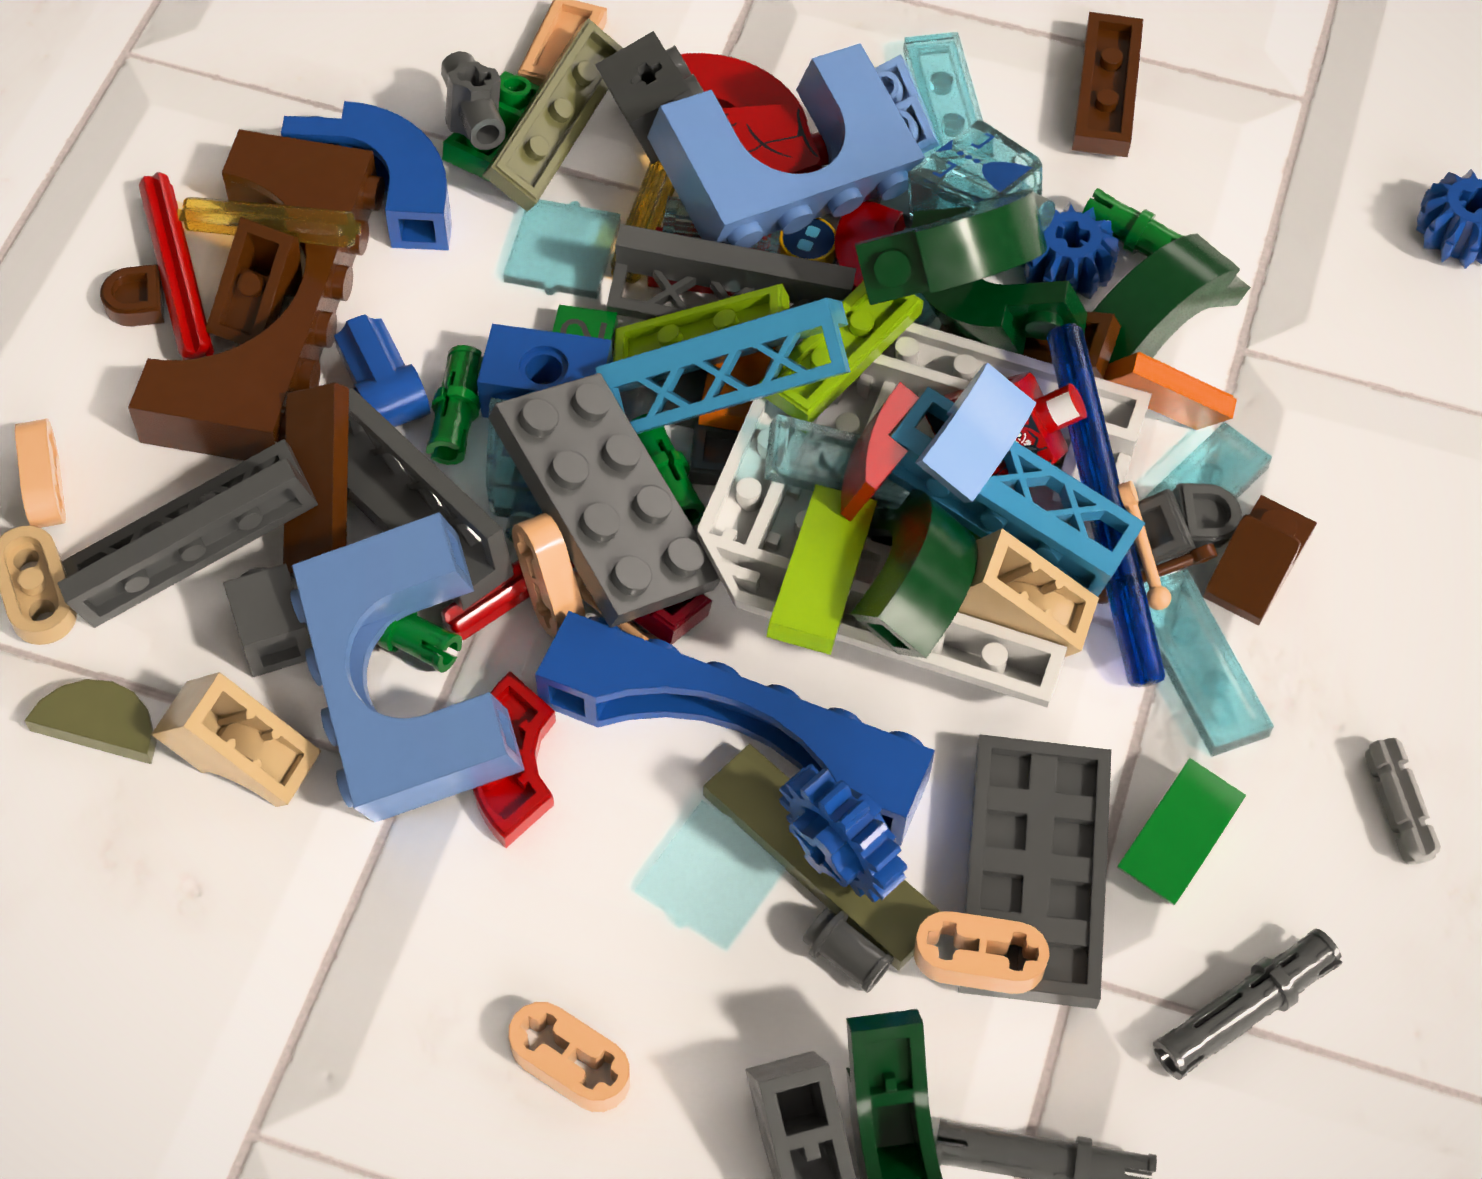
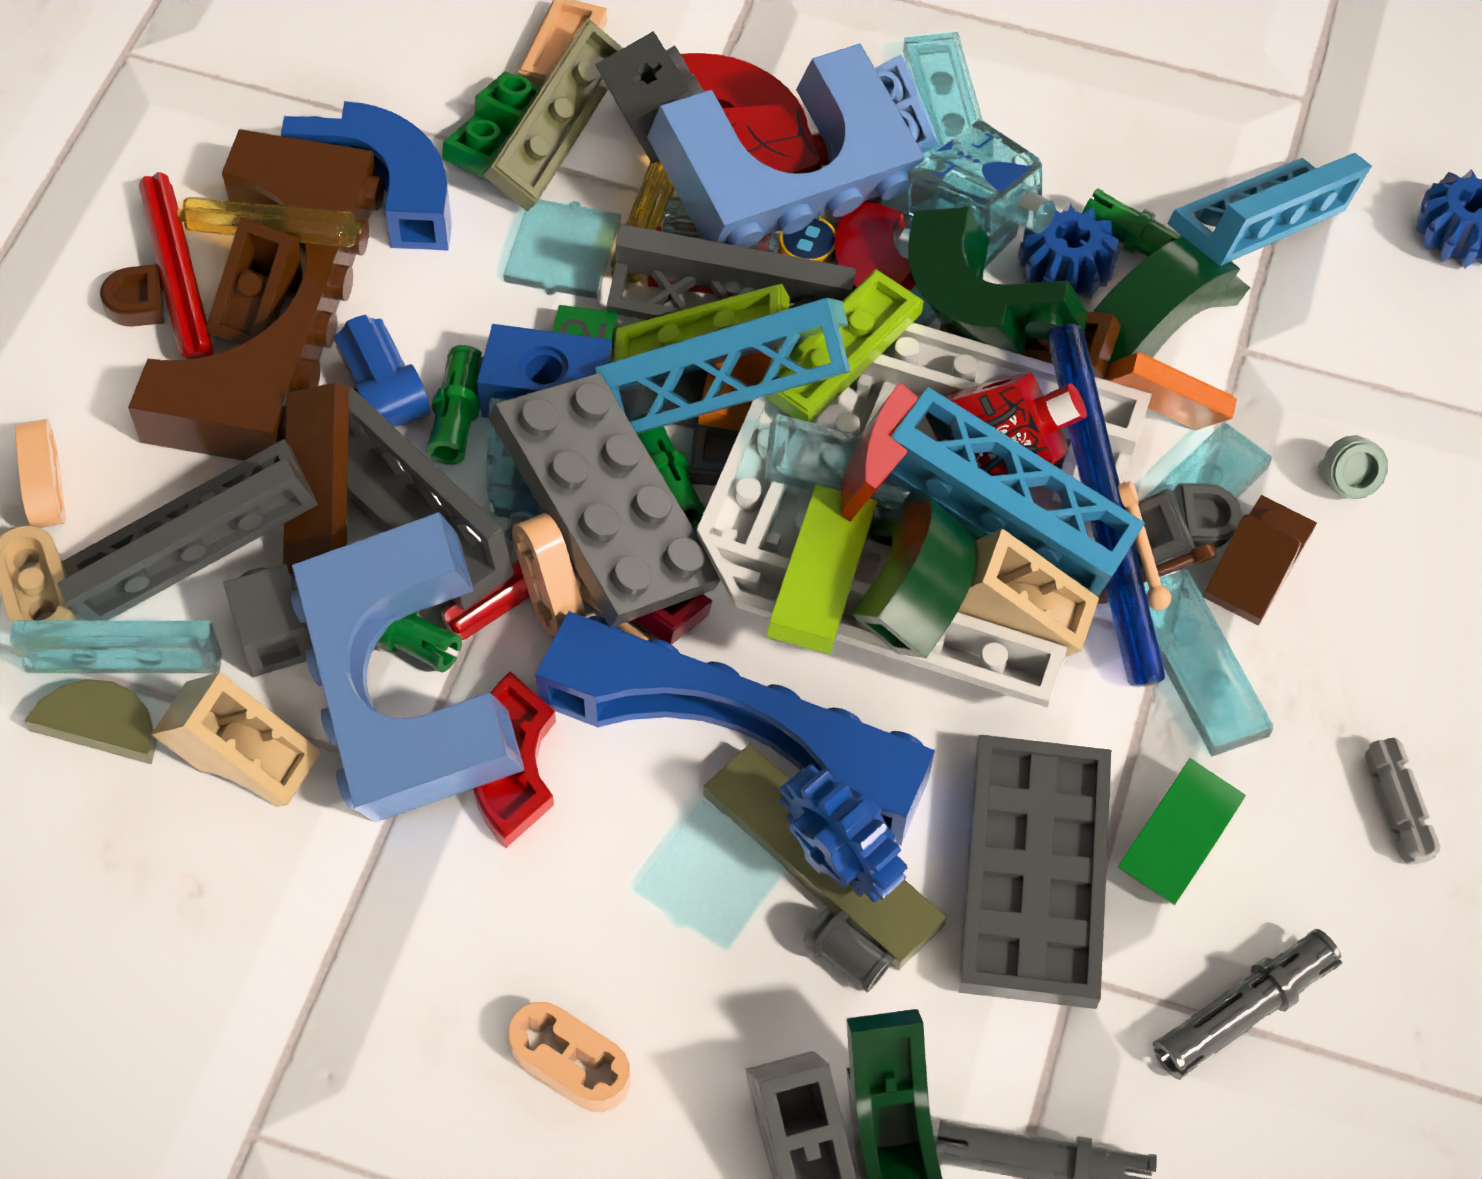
dark grey axle [441,51,506,150] -> none
dark green arch [855,188,1047,305] -> none
light nougat beam [913,911,1049,994] -> none
light blue slope [915,363,1036,503] -> none
reddish brown plate [1072,12,1144,158] -> none
none -> clear light blue tile [10,621,222,673]
none -> dark azure fence [1167,152,1372,266]
none -> tile [1318,435,1388,499]

